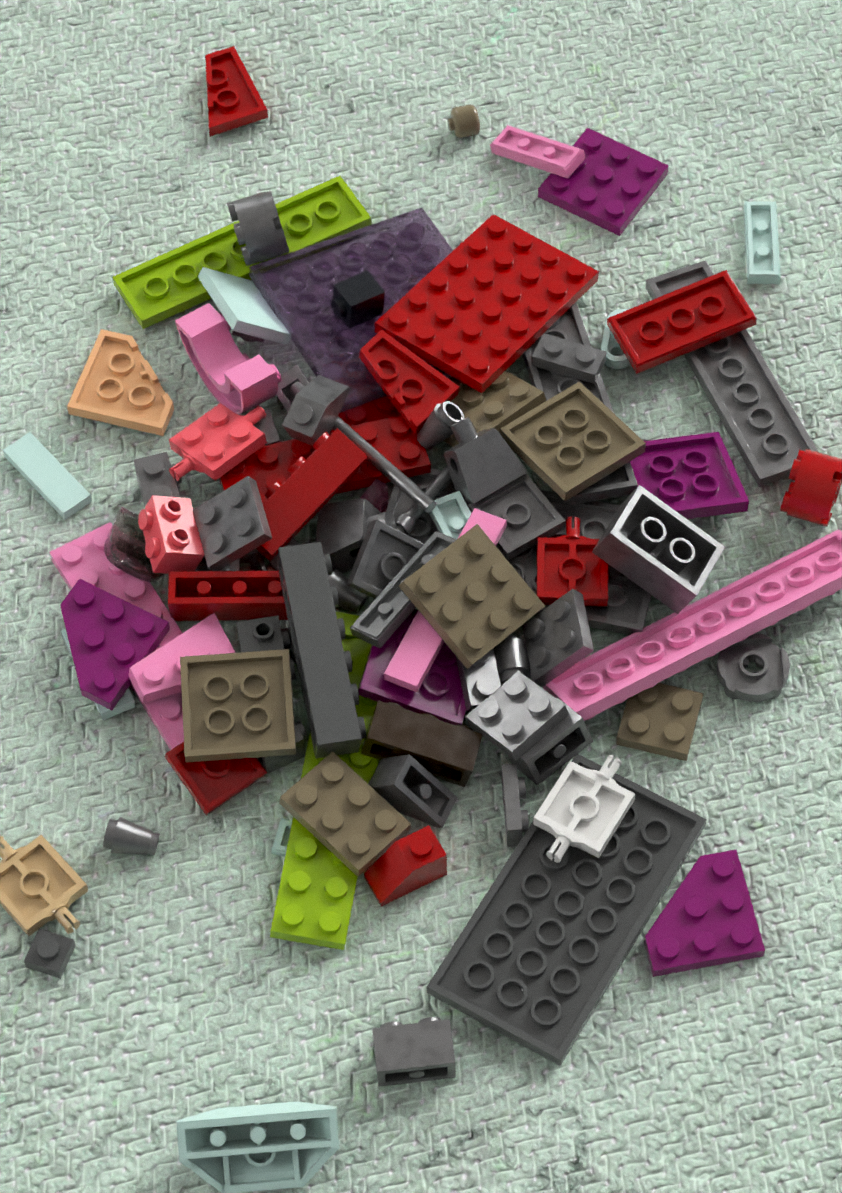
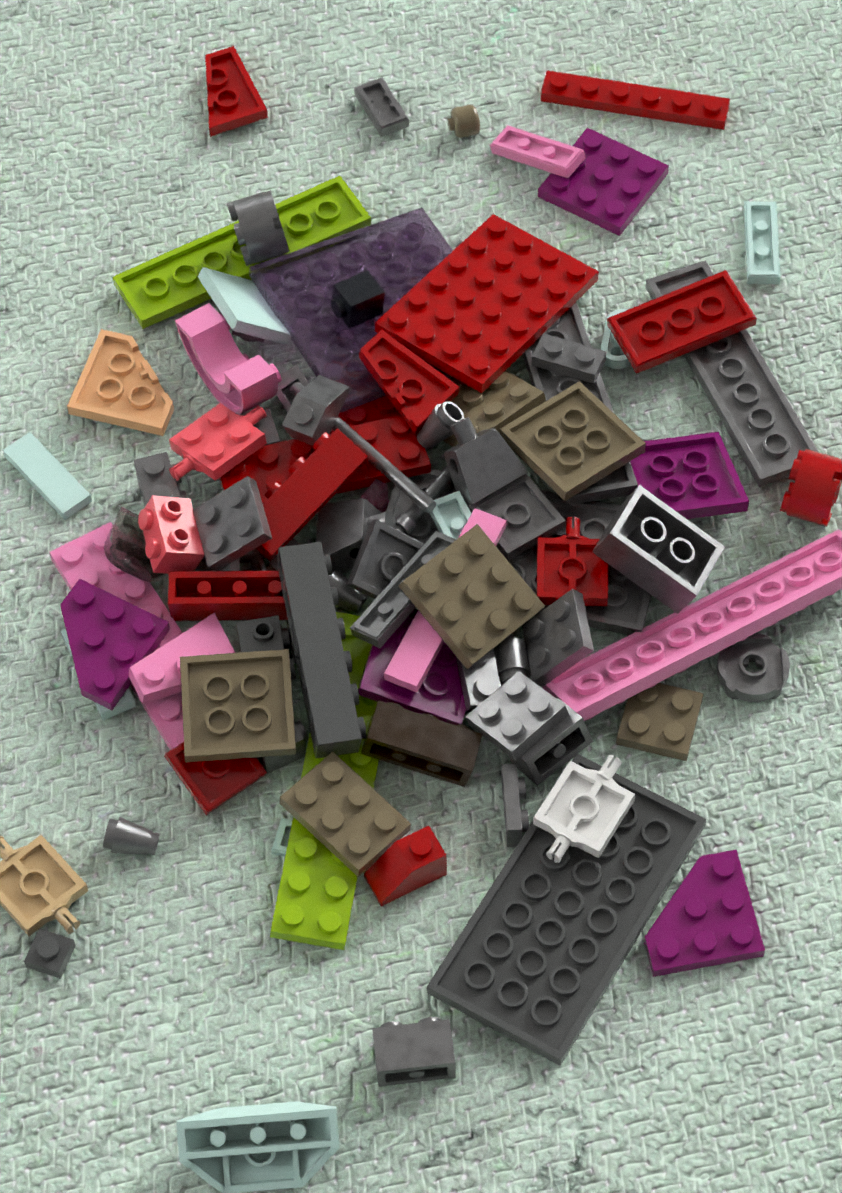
flat silver slope [369,754,458,828] -> none
none -> flat silver plate [354,77,409,137]
none -> red plate [541,70,730,130]

